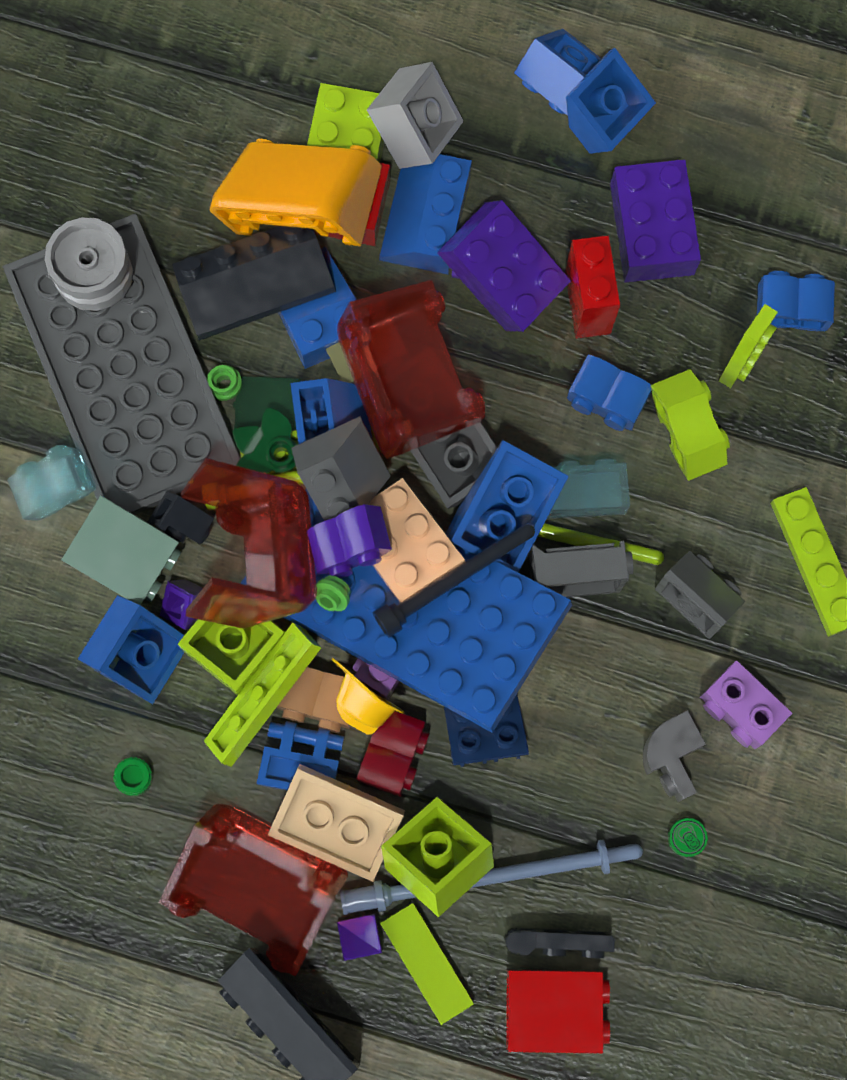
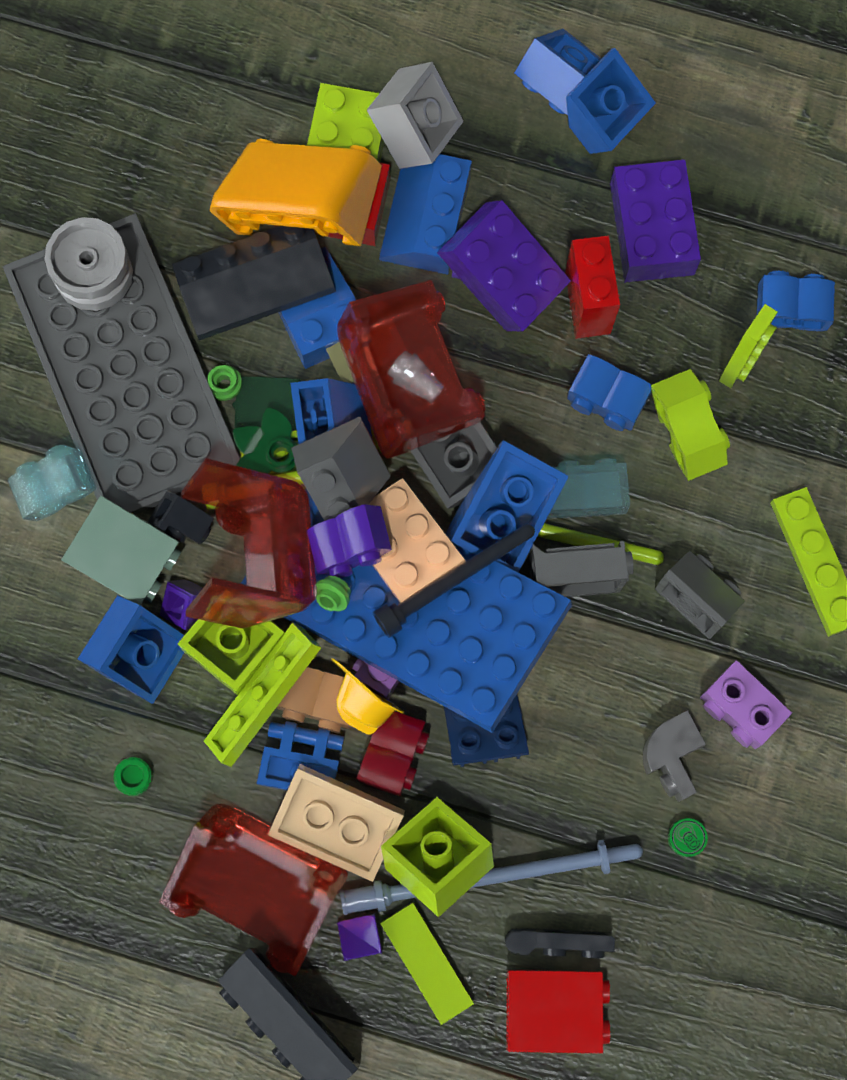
none -> clear cone [388,351,445,403]

